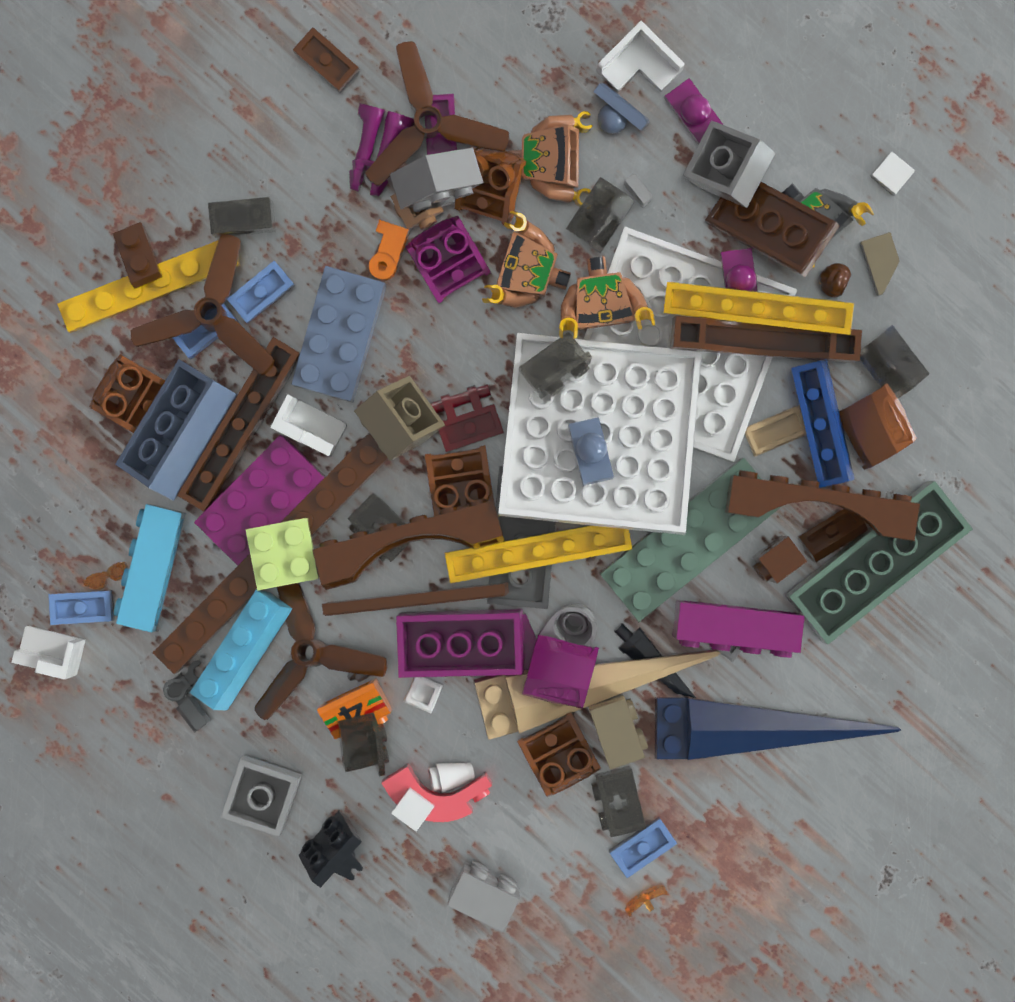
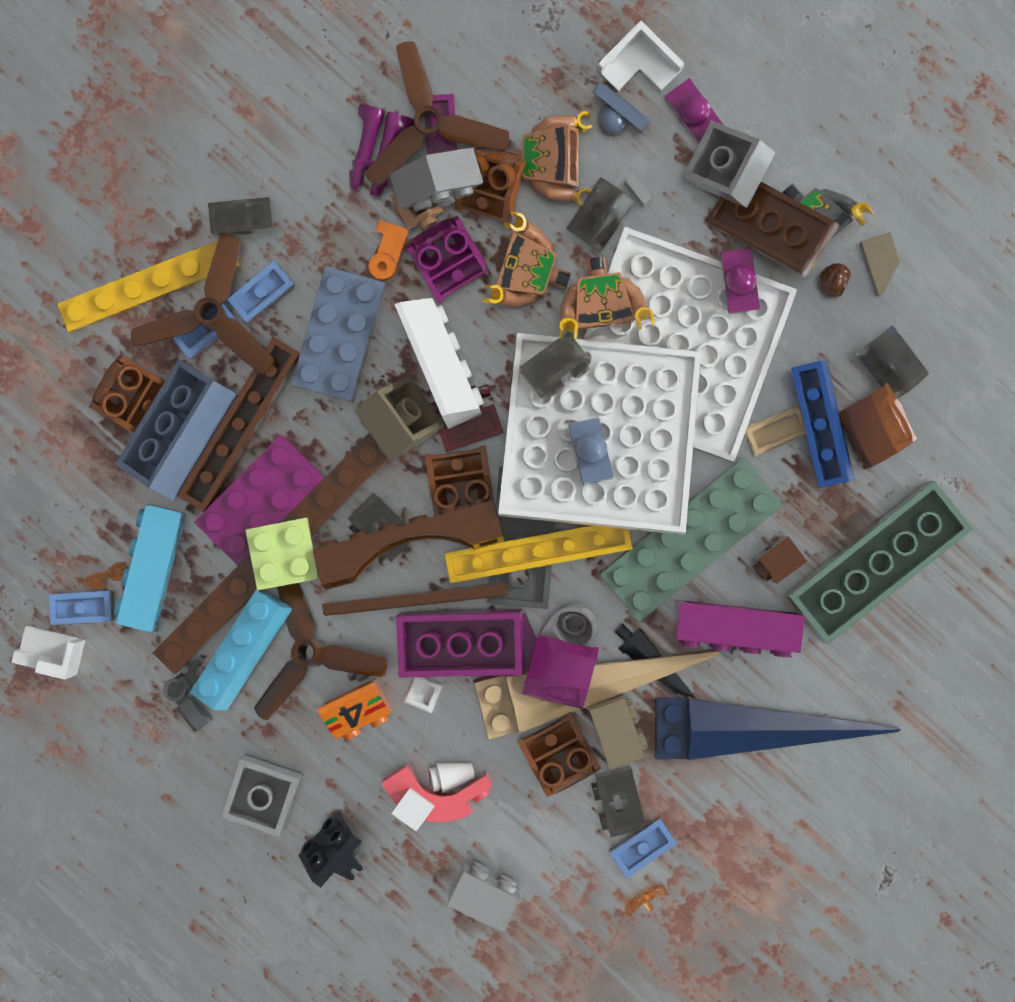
reddish brown plate [113,222,163,289] -> none
white panel [270,394,347,457] -> none
reddish brown plate [293,27,360,92] -> none
clear smoke bracket [338,713,389,777] -> none
yellow plate [664,282,854,335] -> none
reddish brown arch [670,316,862,363] -> none
reddish brown arch [725,470,920,541] -> none
reddish brown plate [799,509,868,563] -> none
white tile [871,151,915,195] -> none
none -> white slope [394,298,484,429]

